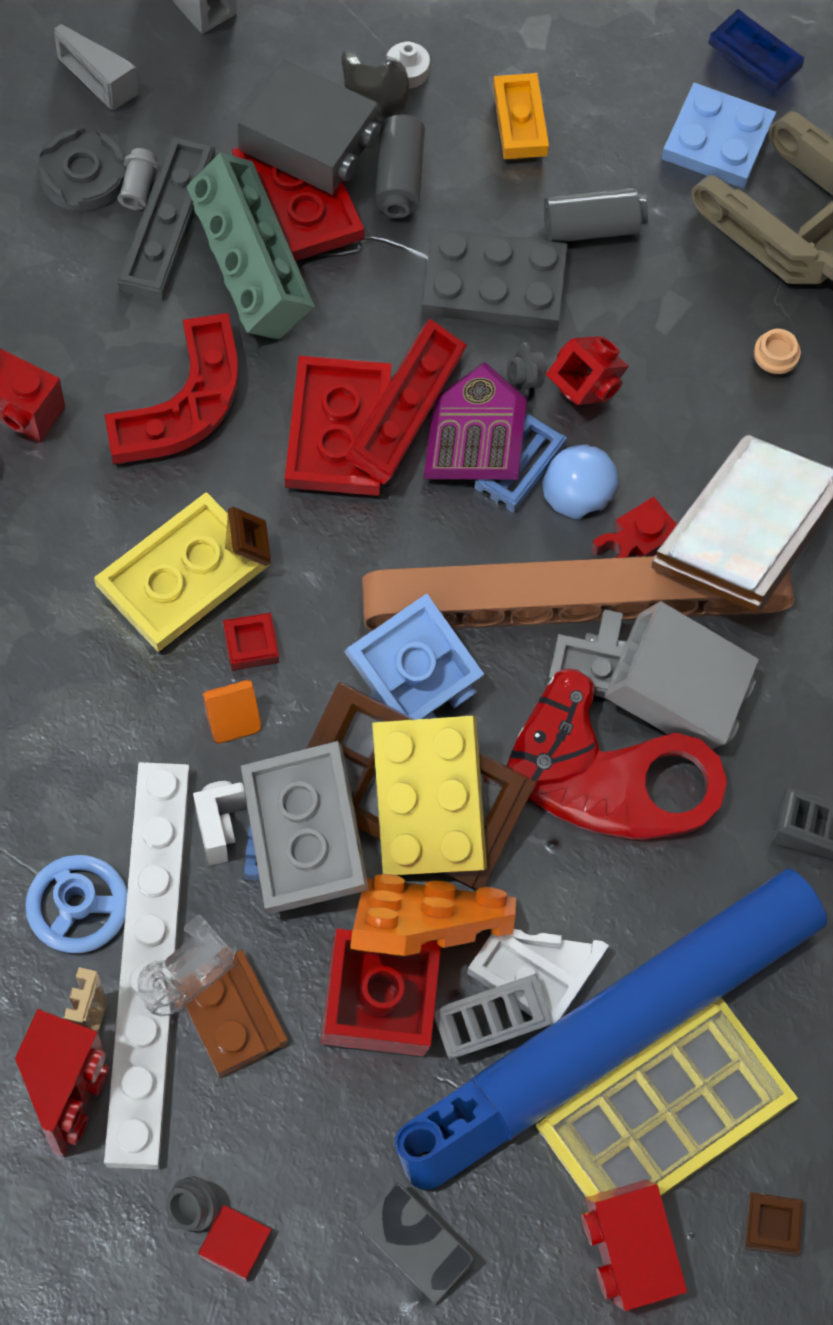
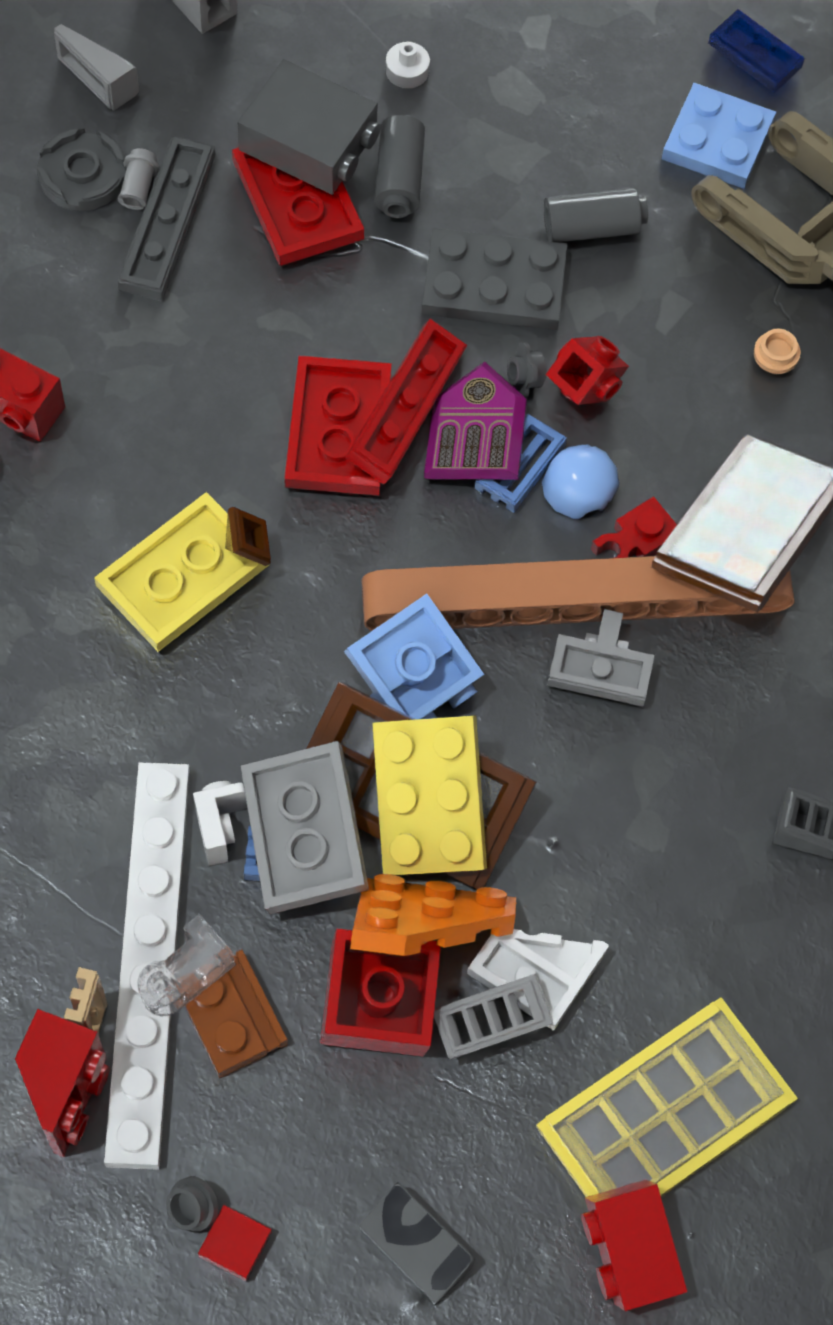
light blue piece [25,855,127,953] -> none
red plate [104,313,238,464] -> none
sand green brick [186,152,315,340] -> none
orange slope [203,680,261,744] -> none
red tile [223,612,280,671] -> none
clear smoke helmet [342,51,409,121] -> none
blue piece [395,868,827,1189] -> none
red animal [483,668,727,841] -> none
light orange plate [493,73,549,159] -> none
light grey brick [604,601,759,750] -> none
reddish brown tile [743,1192,804,1257] -> none

